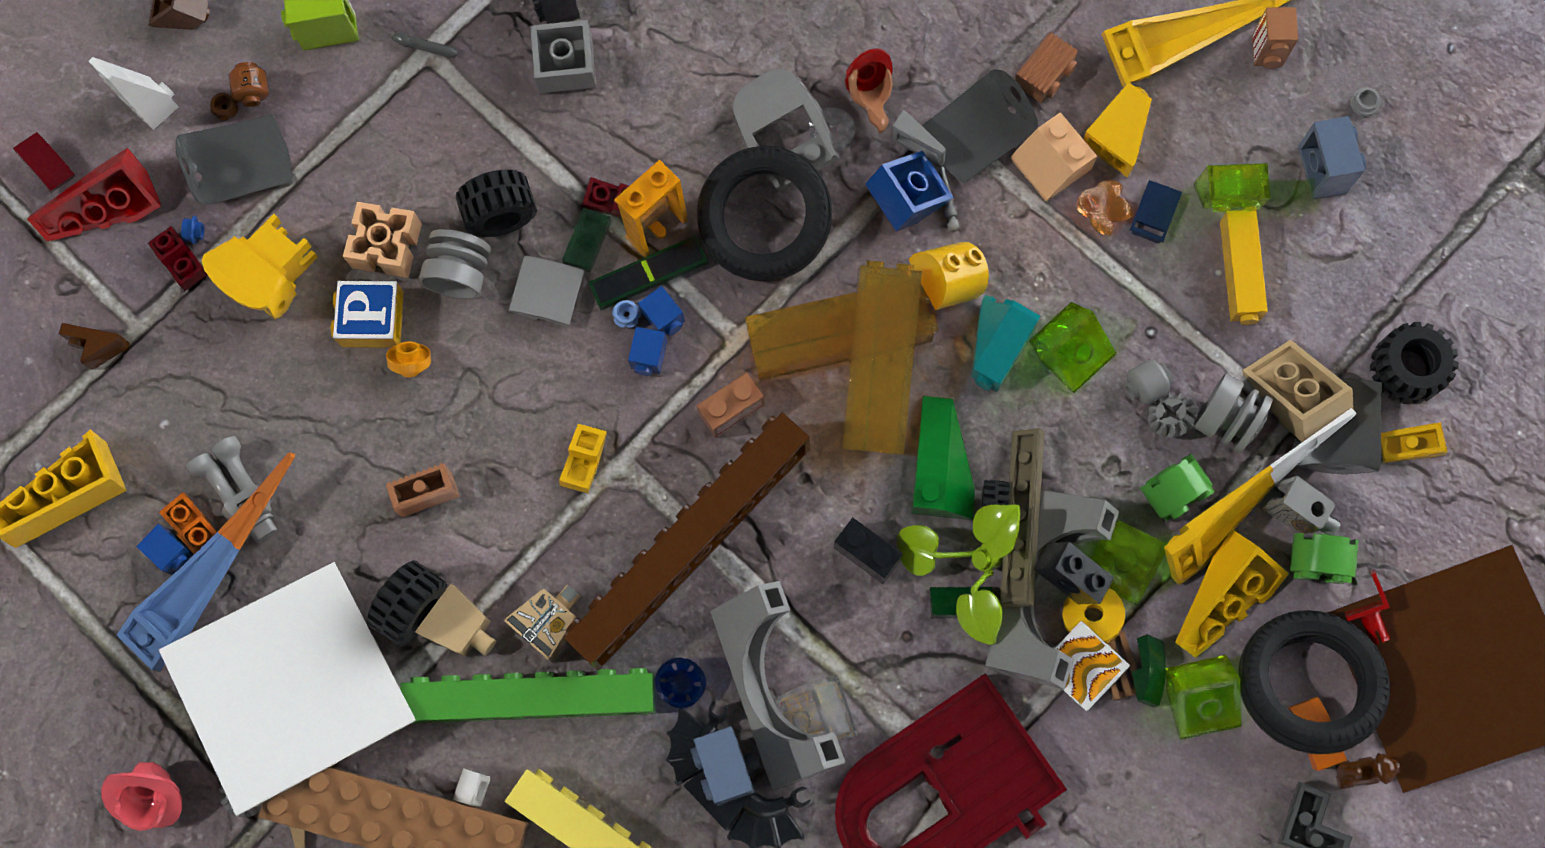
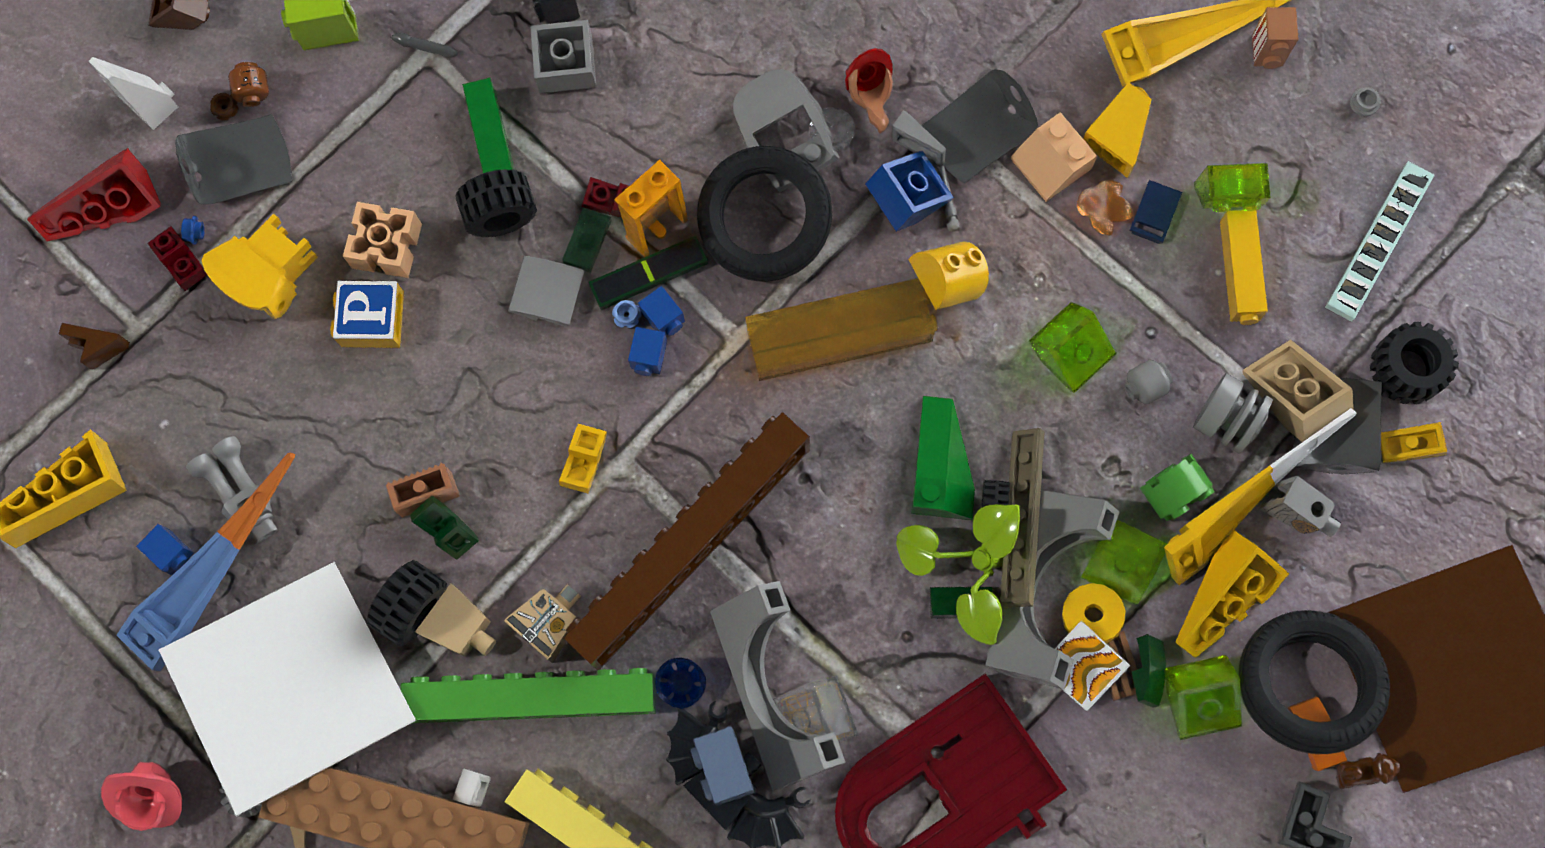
dark red slope [13,132,75,193] -> none
orange slope [159,492,218,554] -> none
light orange plate [386,341,431,378] -> none
light grey wheel [418,229,491,300] -> none
nougat brick [696,372,765,438] -> none
black brick [834,517,903,584] -> none
clear yellow brick [840,260,922,455] -> none
teal slope [971,295,1041,392] -> none
nougat brick [1015,32,1078,104] -> none
black brick [1034,542,1114,604] -> none
light grey gear [1147,393,1197,438] -> none
bright green brick [1290,533,1359,584] -> none
sand blue brick [1298,116,1366,199] -> none
red bracket [1345,569,1391,645] -> none
none -> dark green slope [410,495,479,560]
none -> green brick [462,77,514,173]
none -> tile [1325,161,1434,322]

